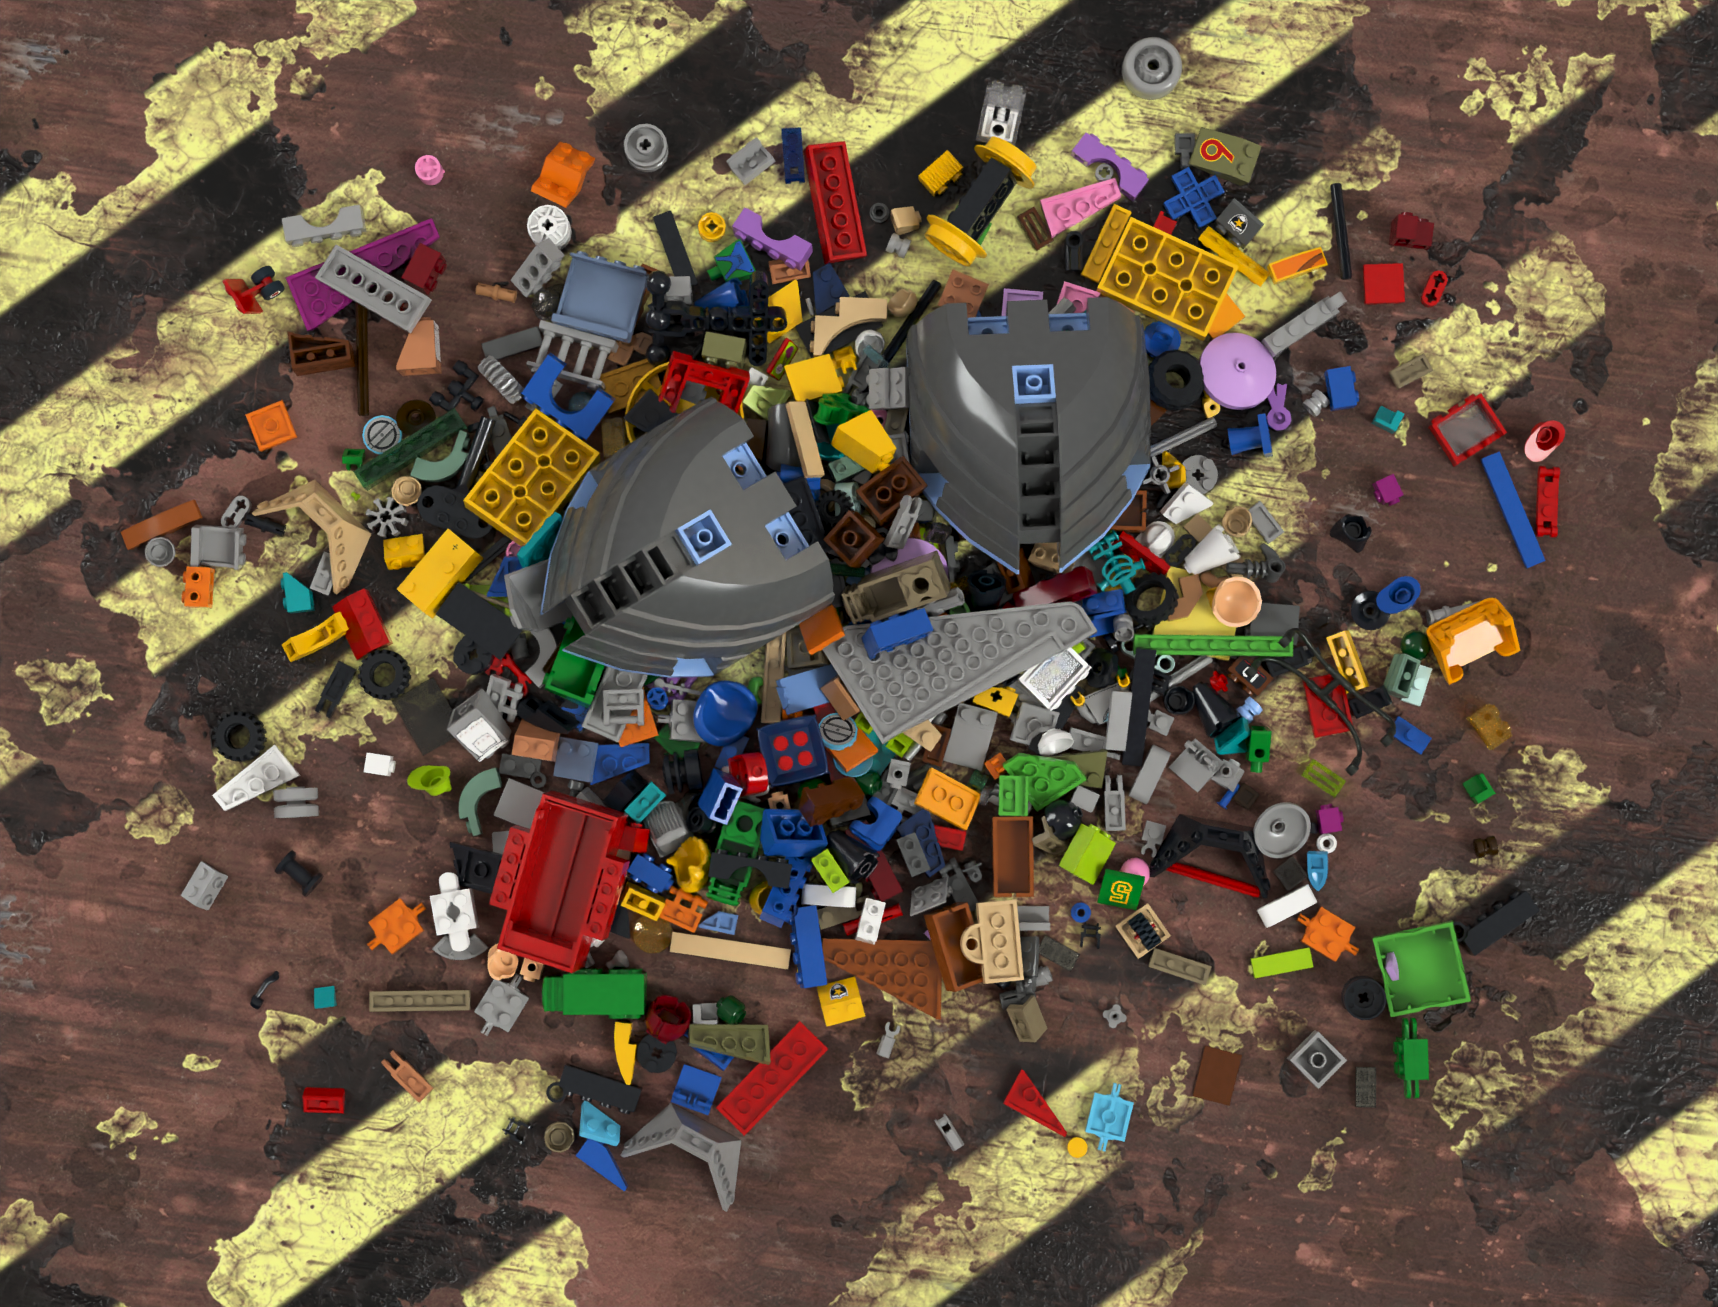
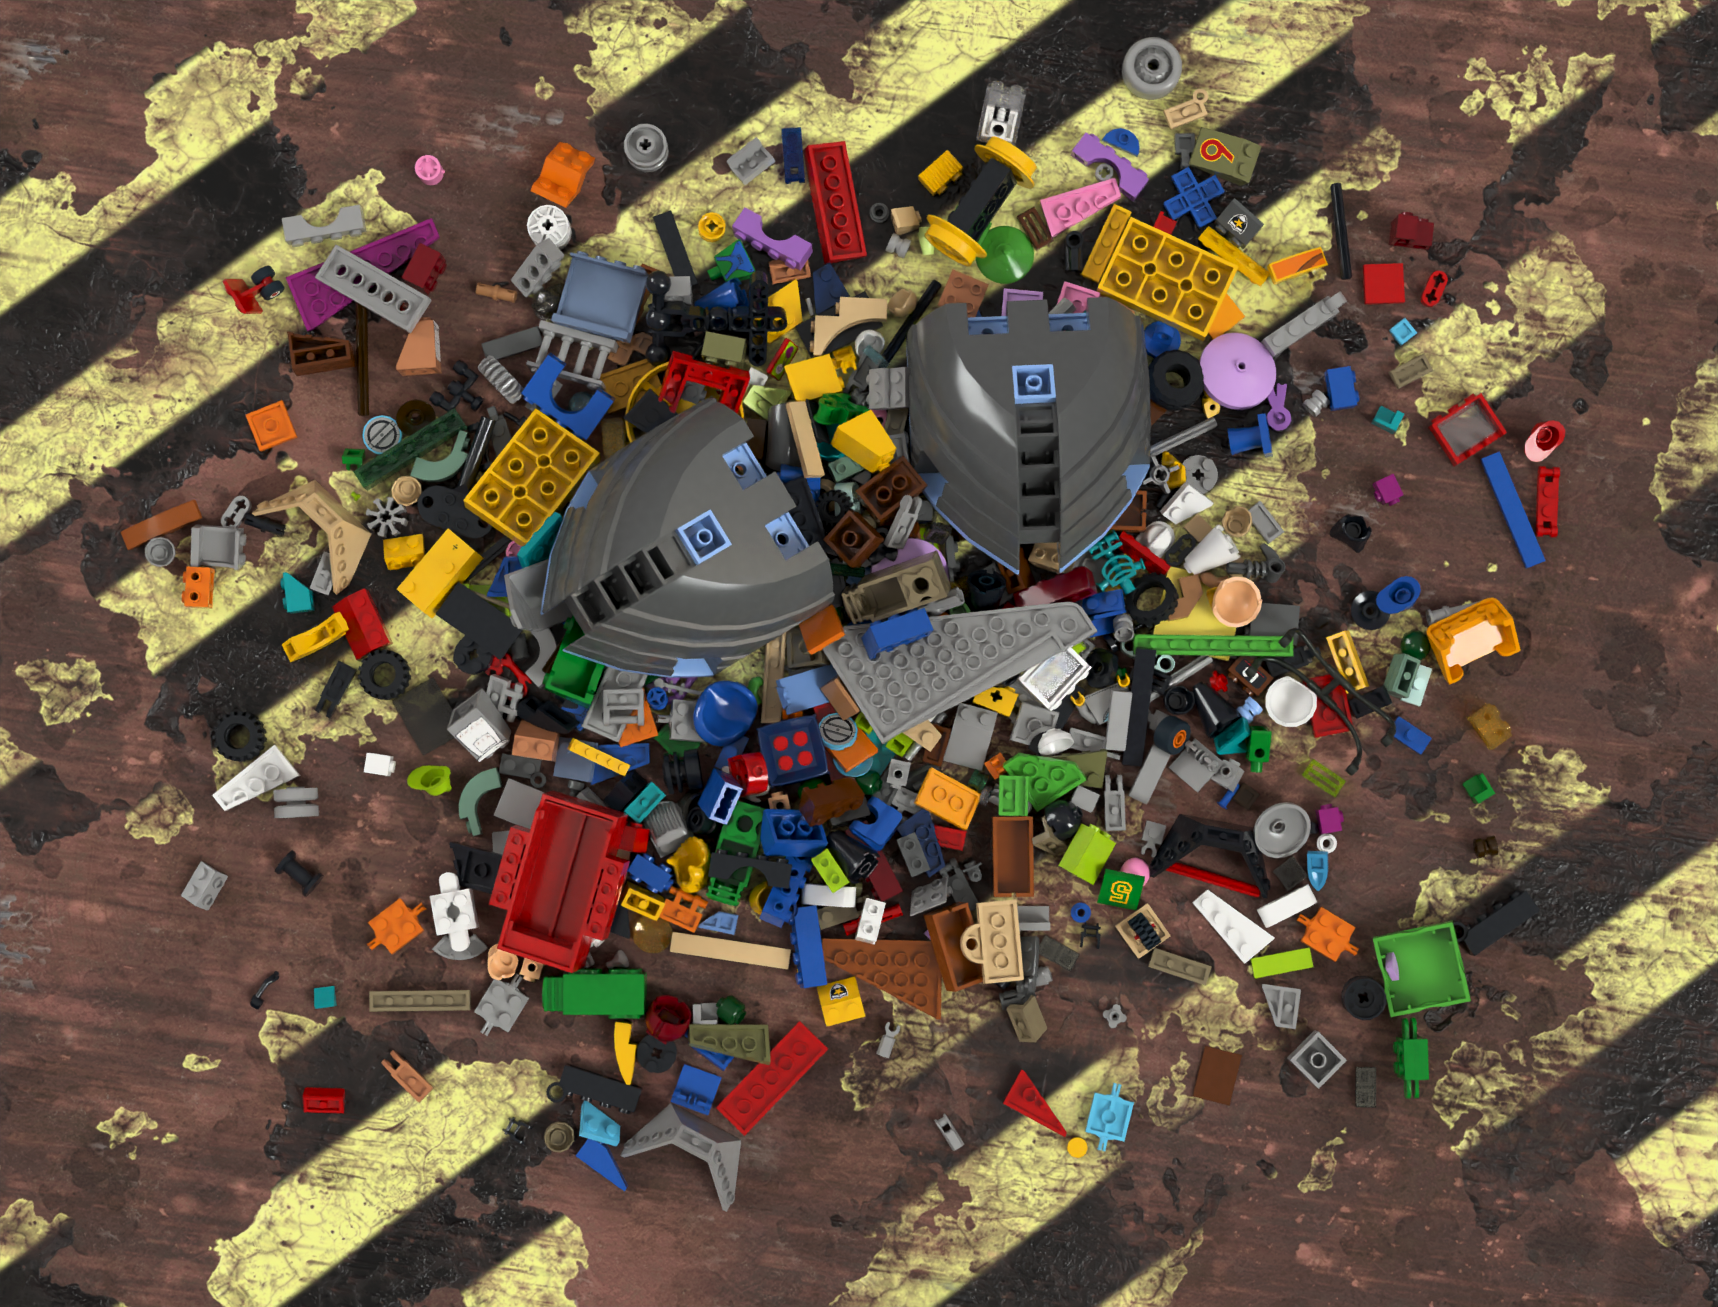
none -> yellow piece [567,738,630,776]
none -> yellowish green cone [917,227,935,255]
none -> bright green hat [976,226,1034,284]
none -> blue plate [1102,128,1140,157]
none -> black wheel [1154,716,1191,755]
none -> tan hinge [1163,89,1208,130]
none -> white wing [1192,890,1274,964]
none -> light grey wing [1262,984,1301,1029]
none -> white cylinder [1266,676,1317,727]
none -> medium azure tile [1389,318,1417,346]

